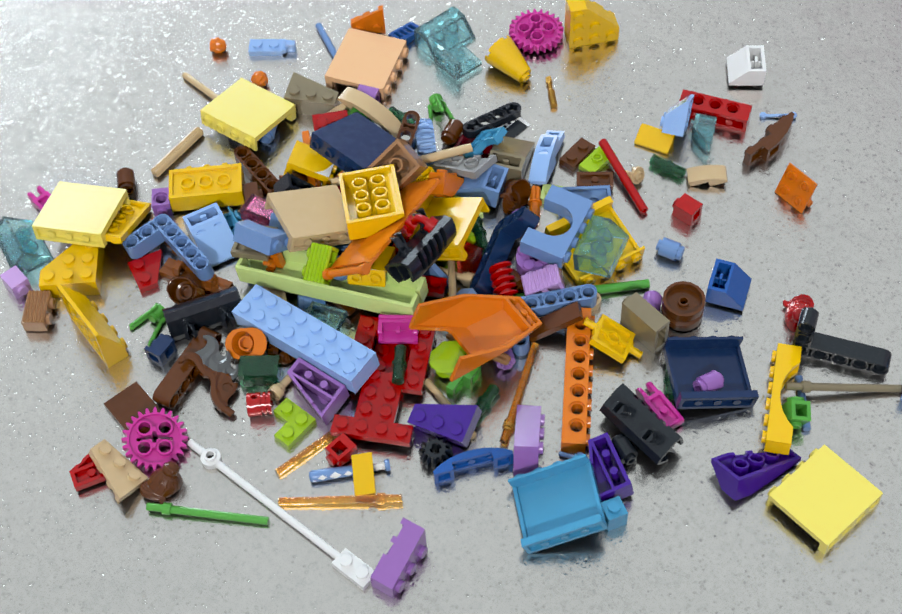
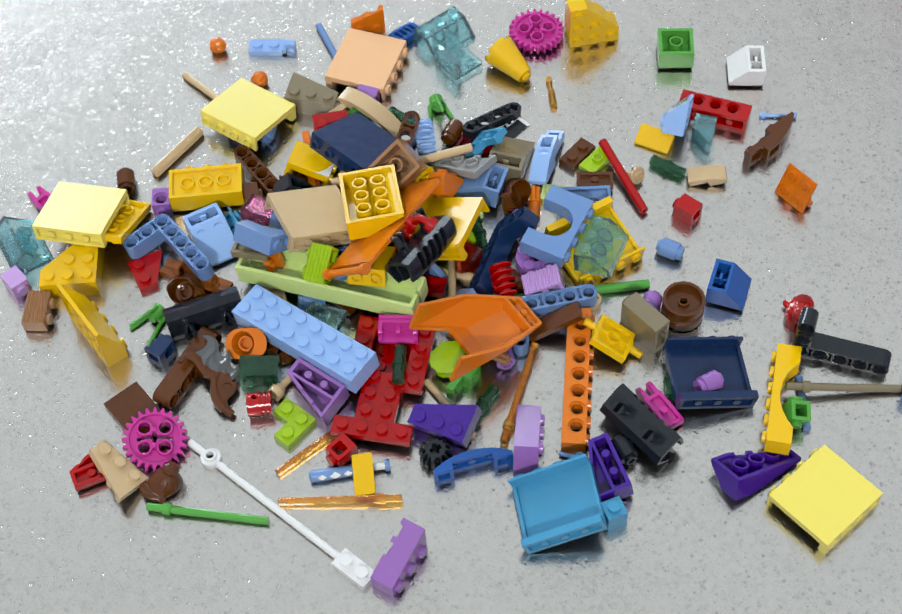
none -> bright green brick [656,28,695,68]

